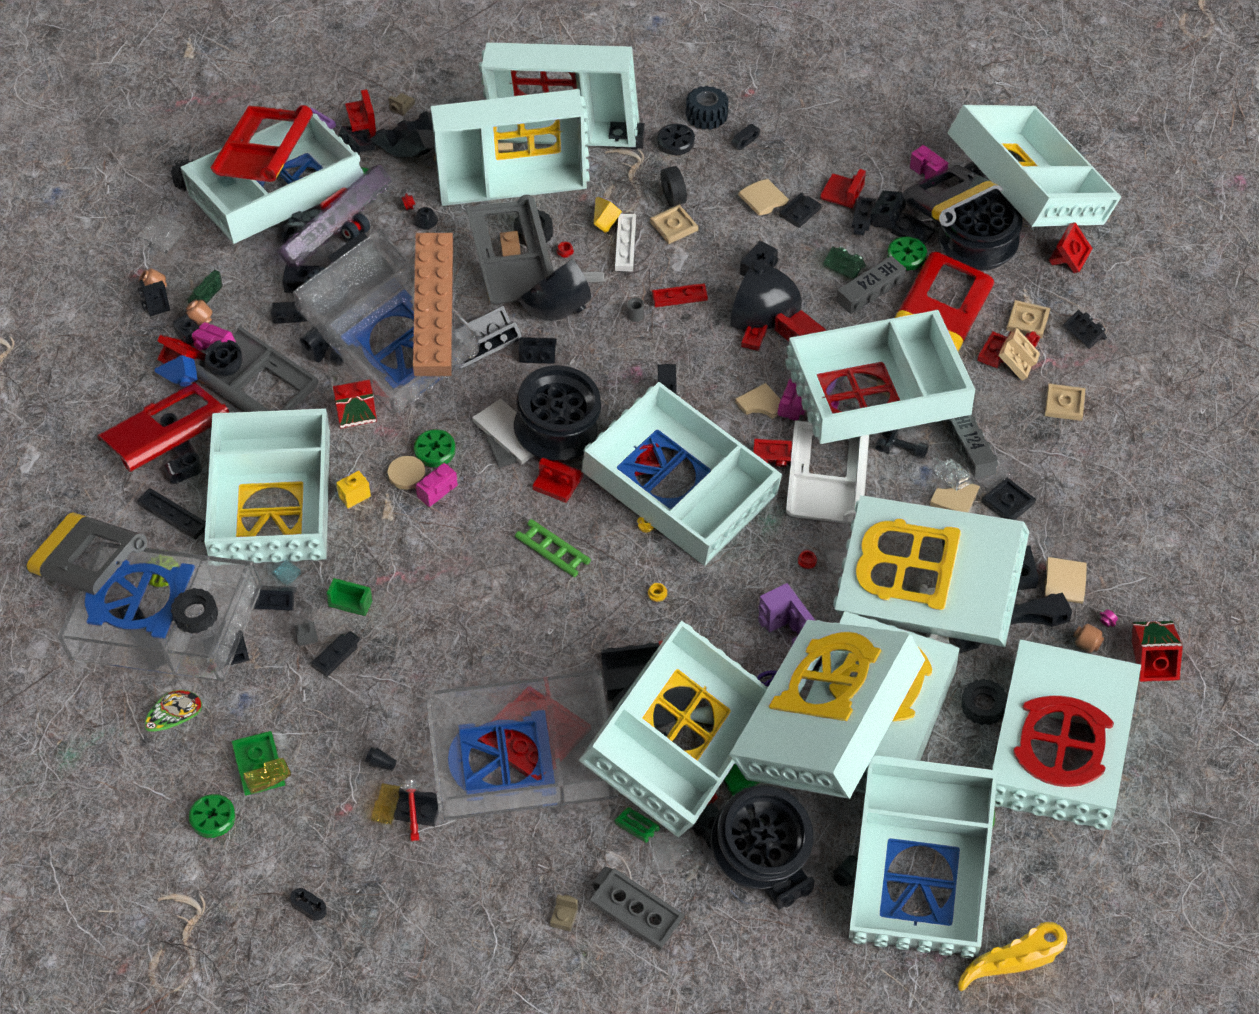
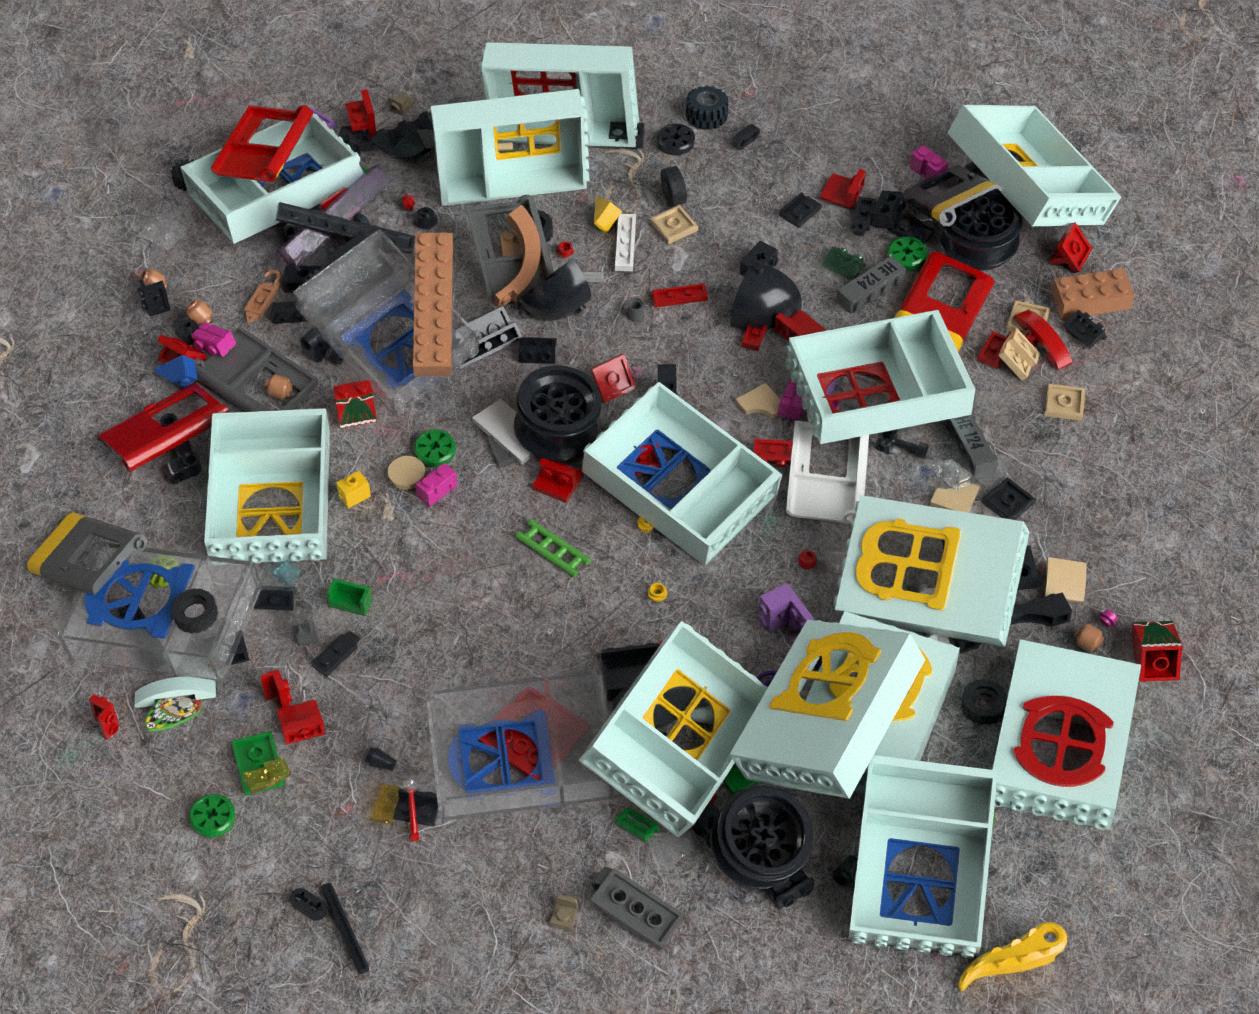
black plate [137,488,206,540] -> none
clear green bracket [187,269,223,304] -> none
black cylinder [205,340,243,377] -> none
tan slope [738,179,789,215] -> none
none -> red bracket [88,694,120,740]
none -> light aqua slope [135,677,216,708]
none -> nougat plate [244,270,283,324]
none -> red bracket [260,669,293,708]
none -> nougat head [264,374,293,400]
none -> black tile [275,202,415,254]
none -> red bracket [277,700,326,745]
none -> black axle [321,883,369,974]
none -> nougat arch [492,205,541,308]
none -> red bracket [590,354,637,403]
none -> red slope [1014,309,1072,371]
none -> nougat brick [1052,268,1134,319]

